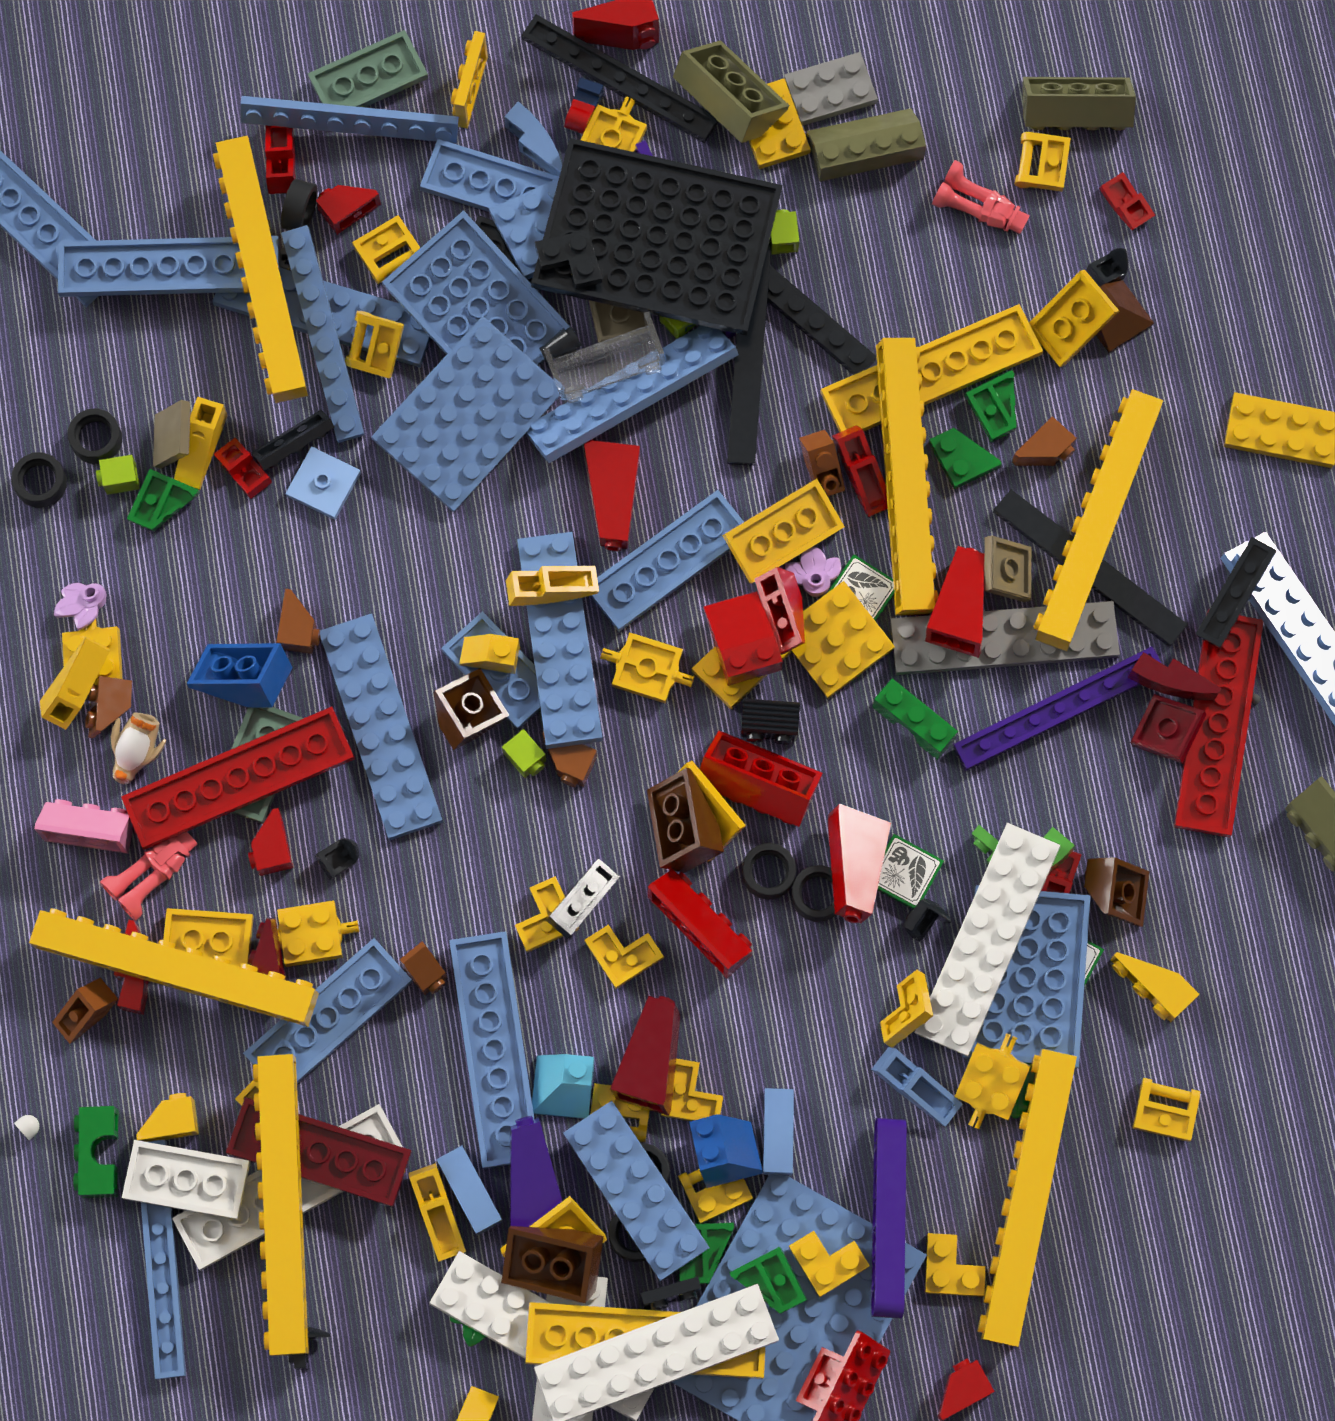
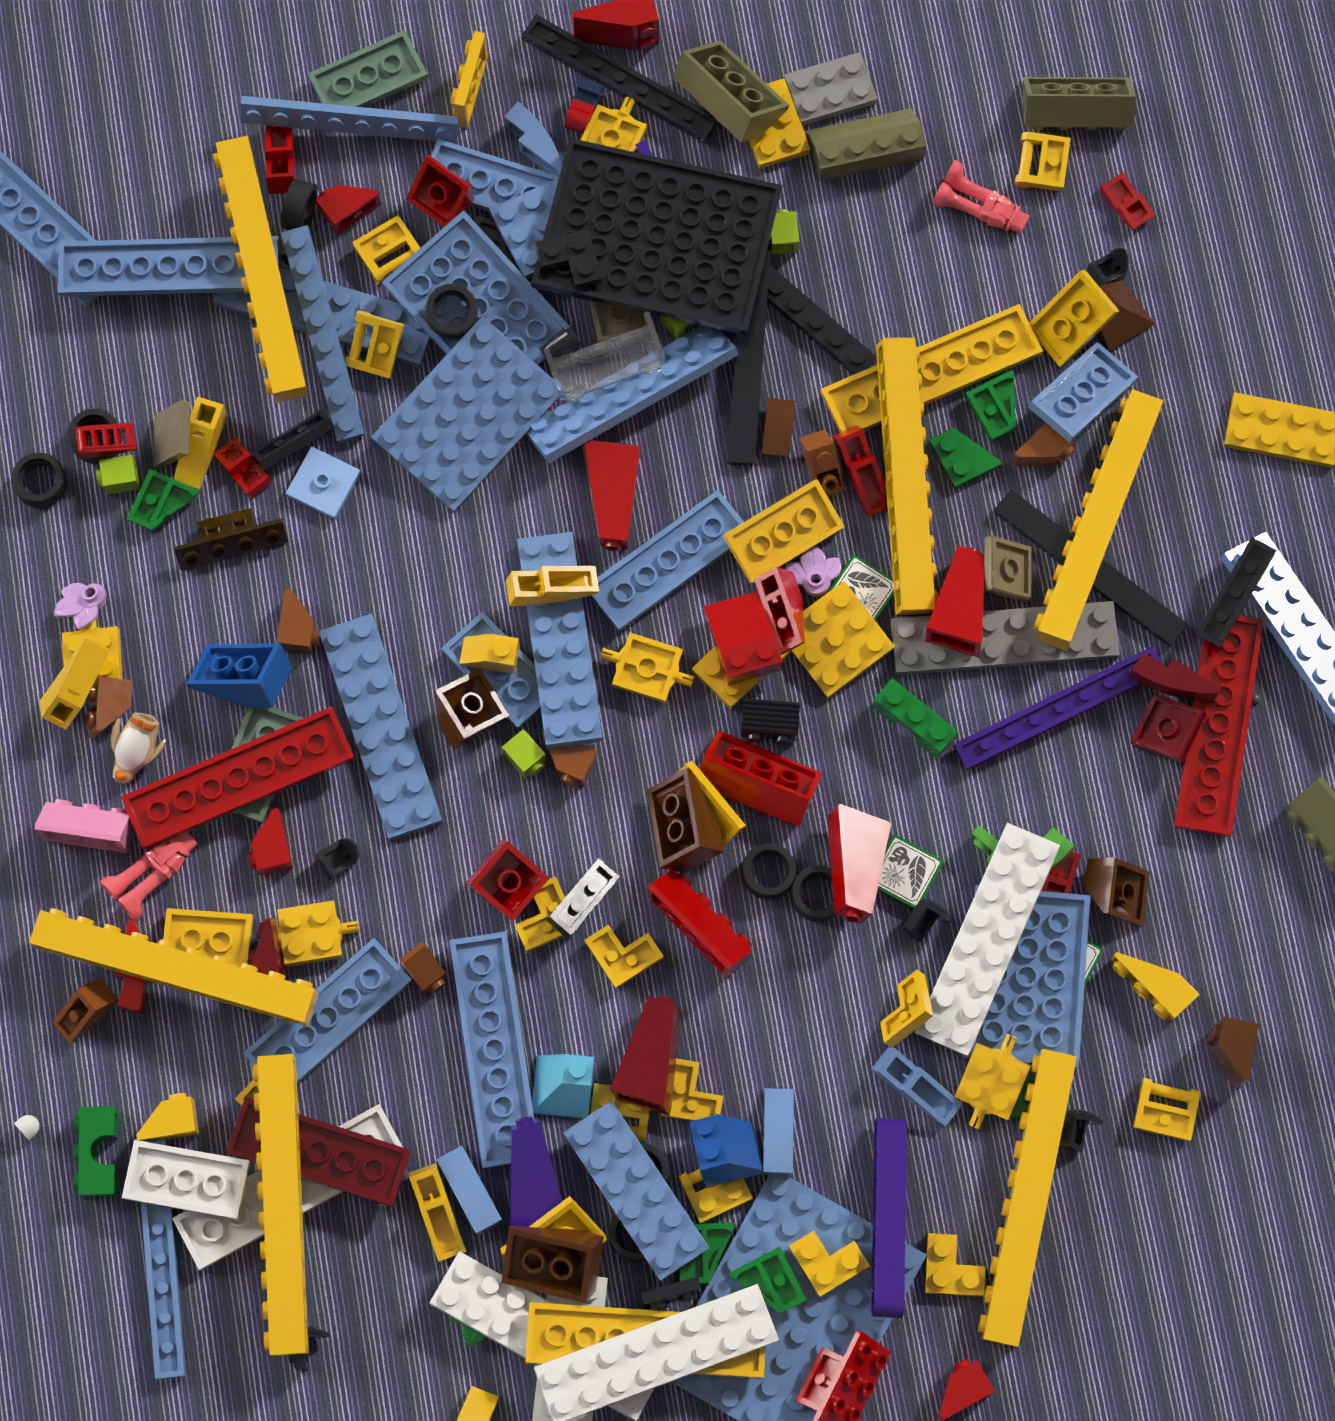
none -> red slope [75,423,137,459]
none -> dark brown bracket [174,508,288,570]
none -> red slope [406,155,474,227]
none -> black tyre [425,284,478,339]
none -> red slope [466,840,550,922]
none -> reddish brown slope [762,398,796,457]
none -> medium blue plate [1028,342,1138,443]
none -> black plate [1060,1109,1103,1153]
none -> reddish brown slope [1207,1017,1259,1089]

